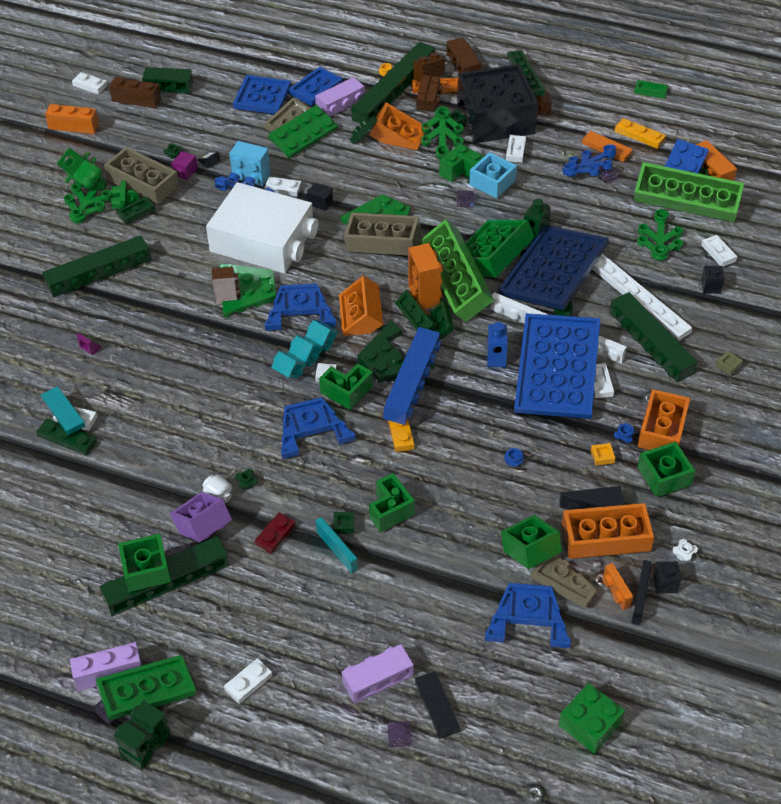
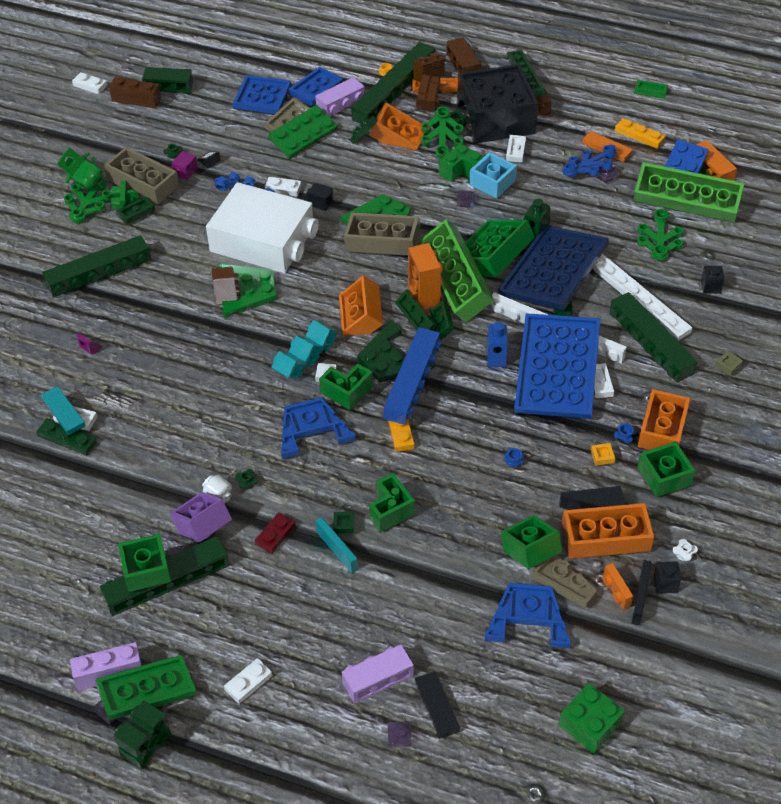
orange brick [45,104,99,134] -> none
medium azure brick [229,141,271,186] -> none
blue wing [265,283,336,331] -> none
white plate [701,235,737,267] -> none

